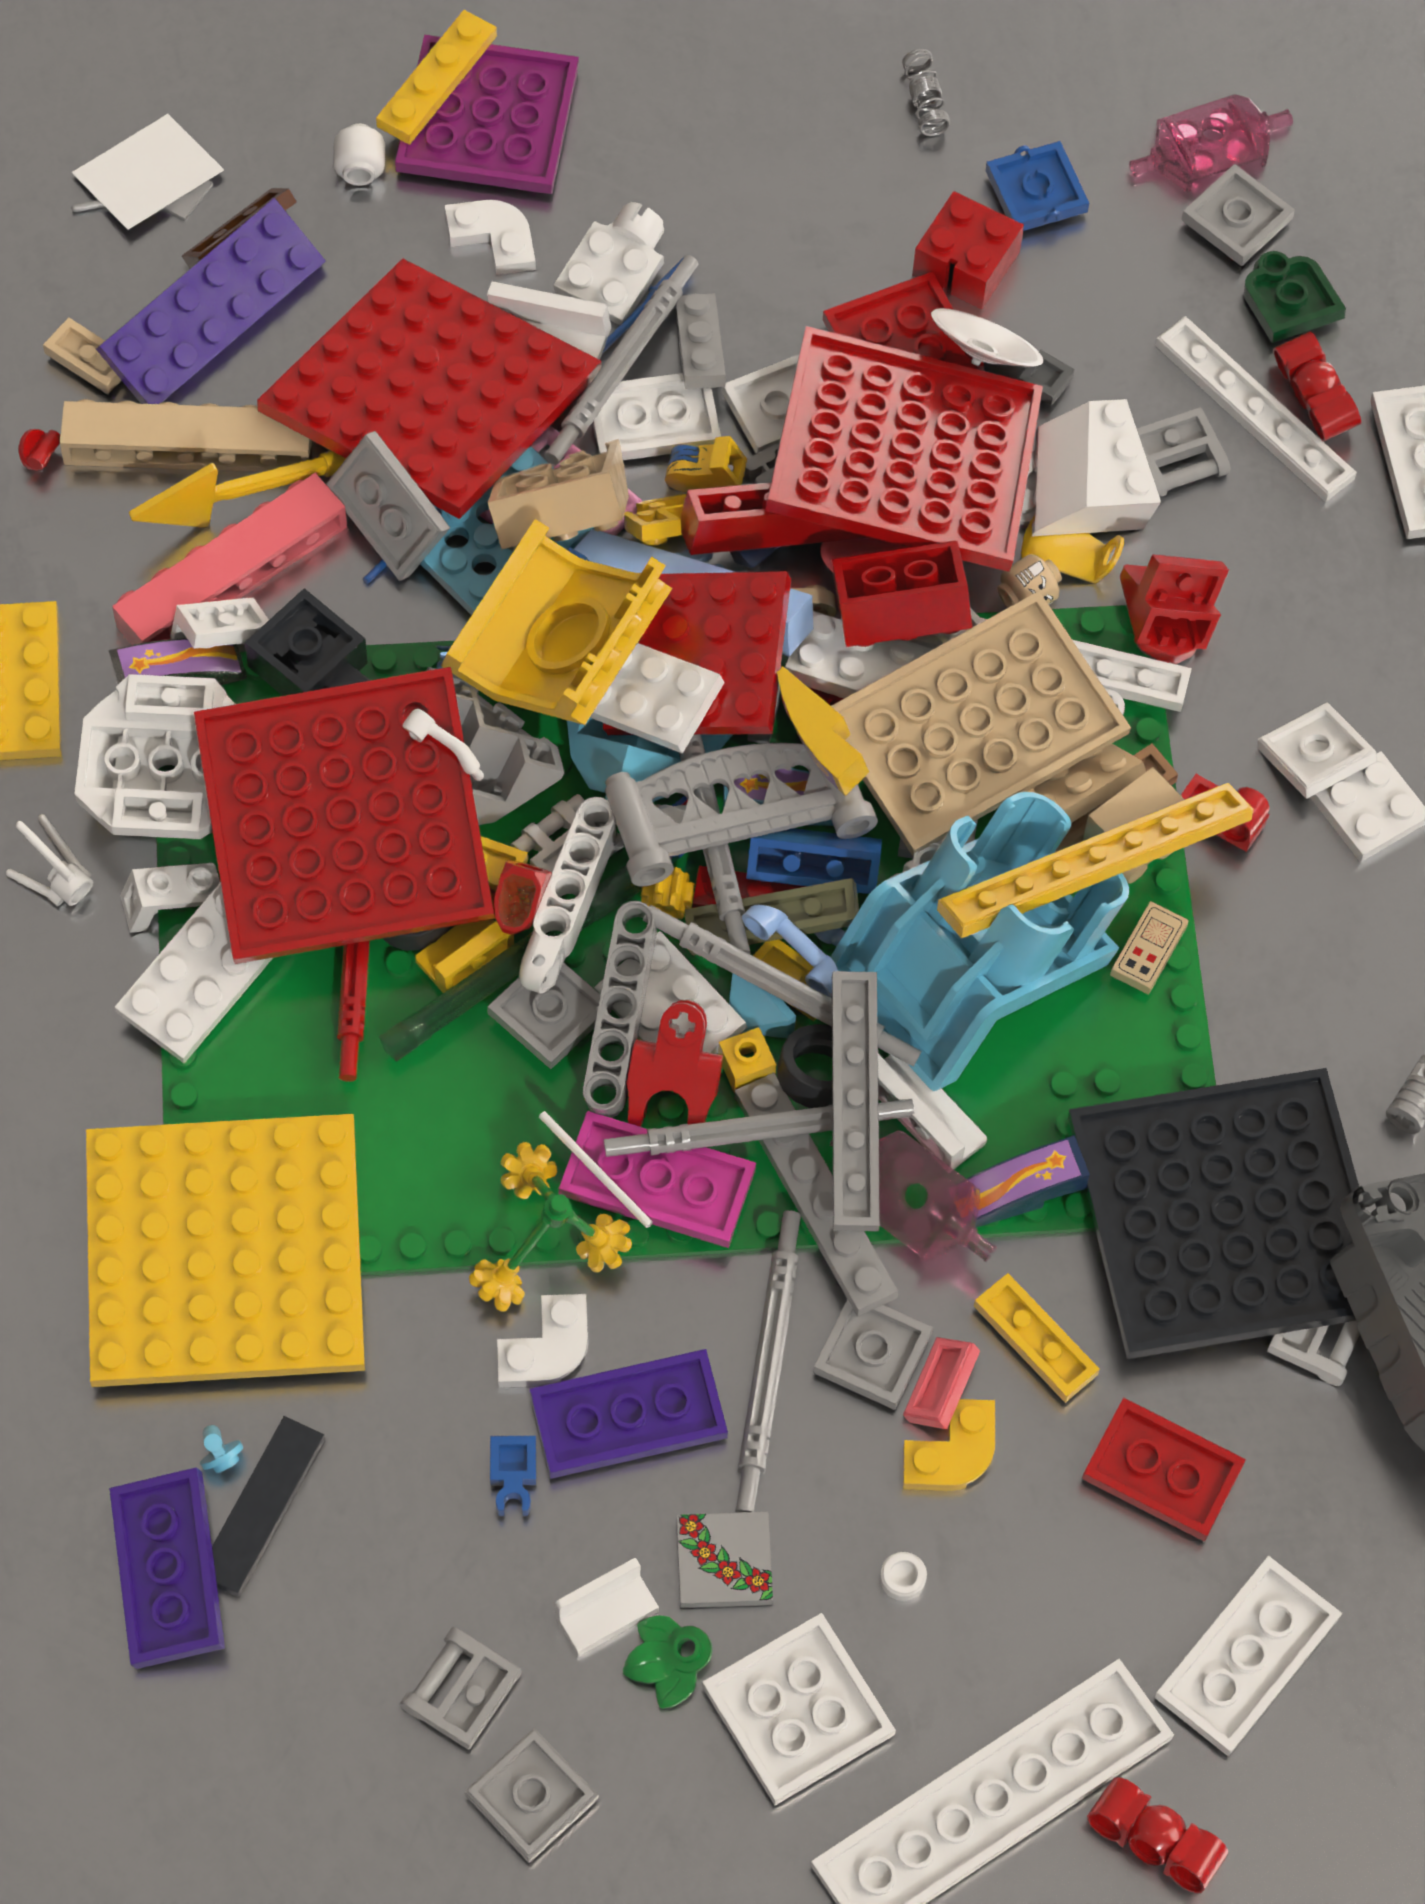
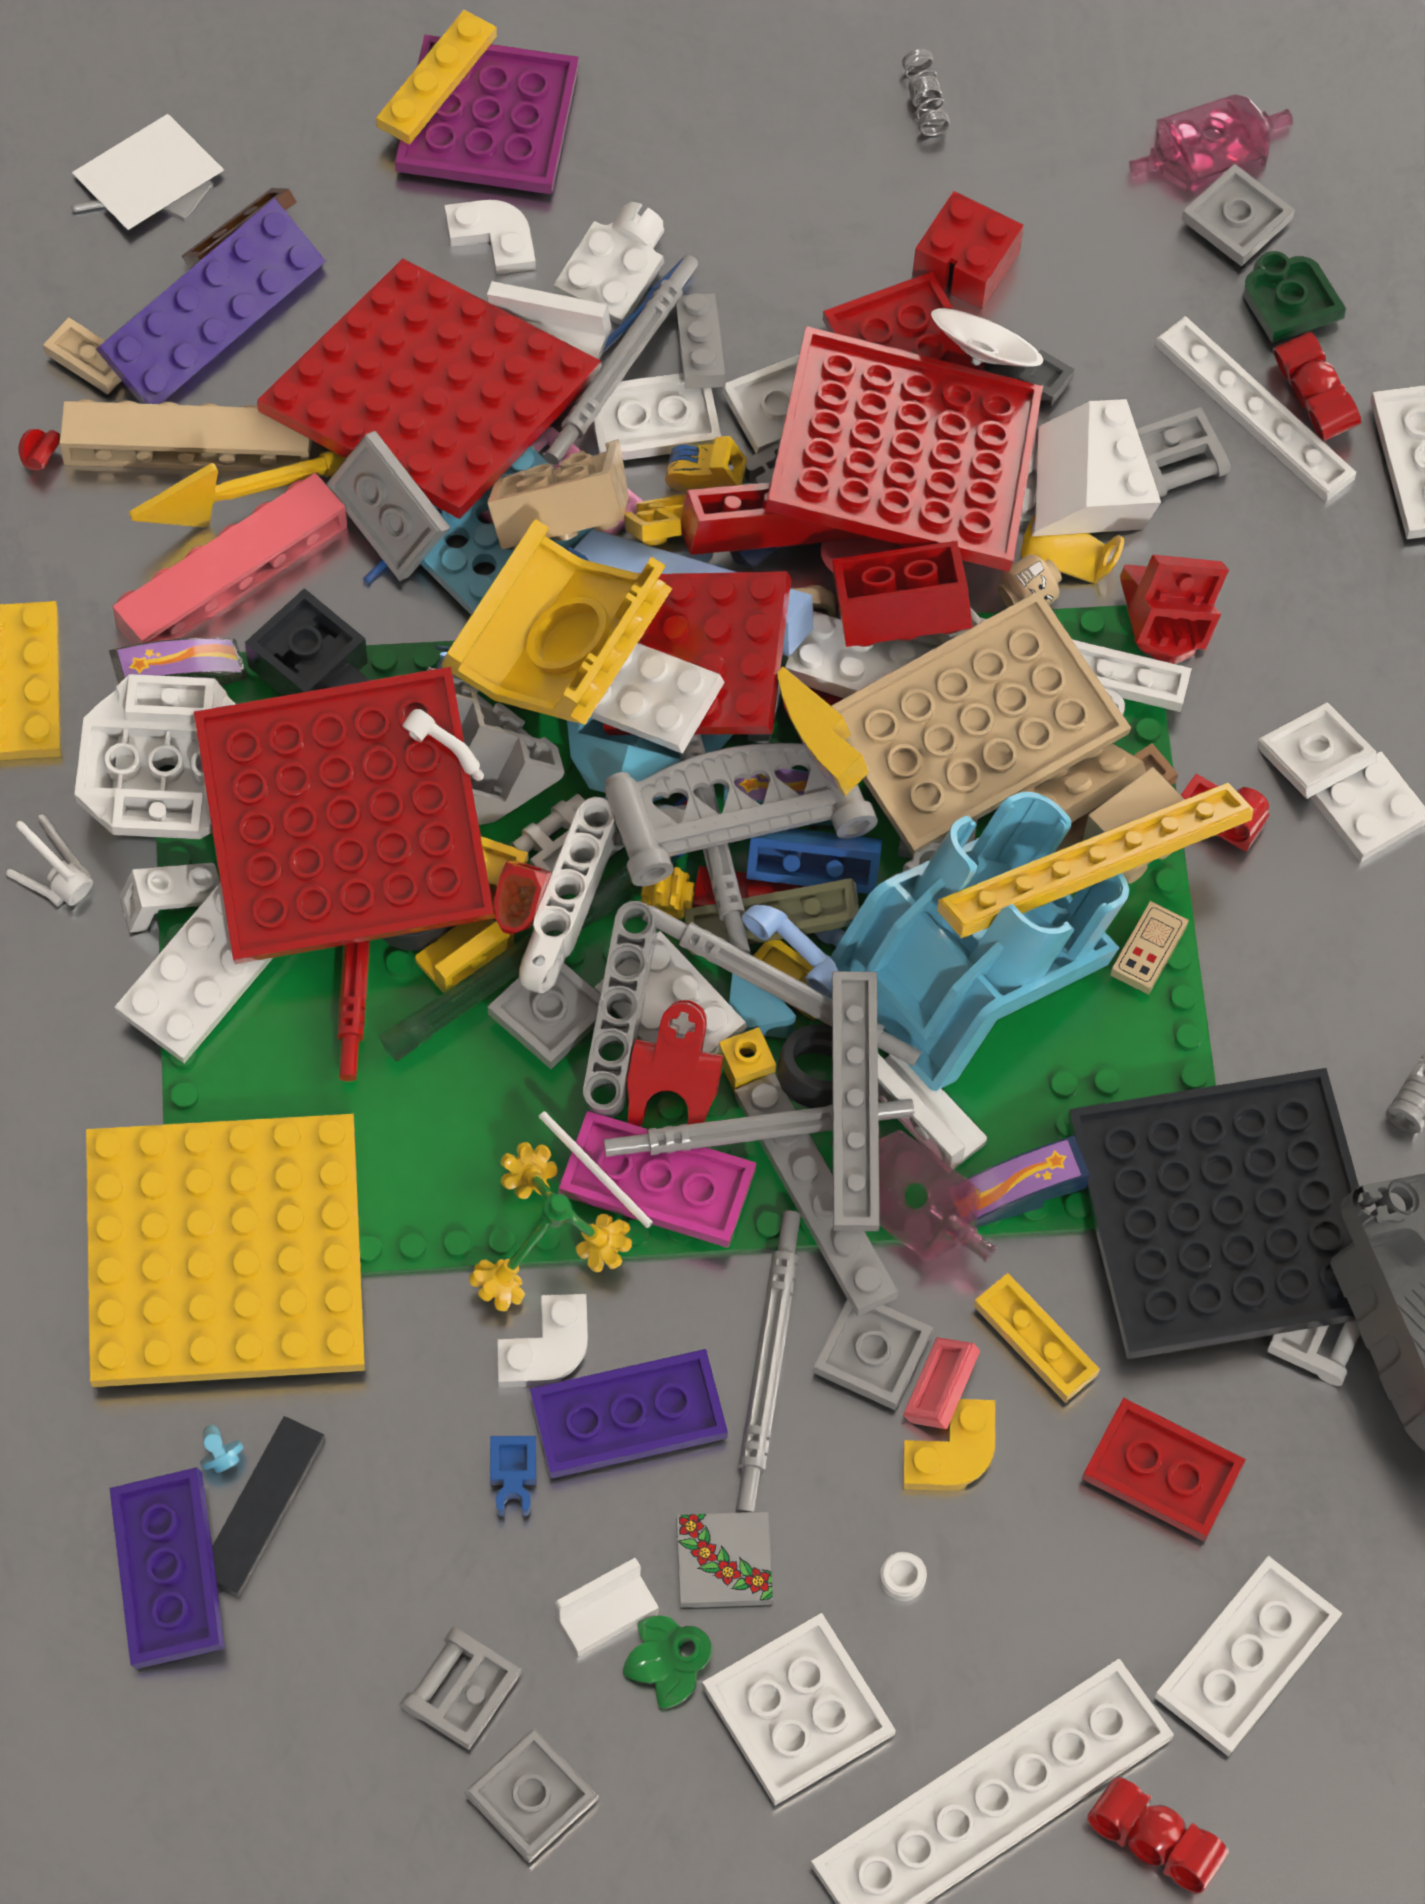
white bracket [170,597,269,648] -> none
white head [333,123,385,186] -> none
blue plate [985,141,1089,231] -> none

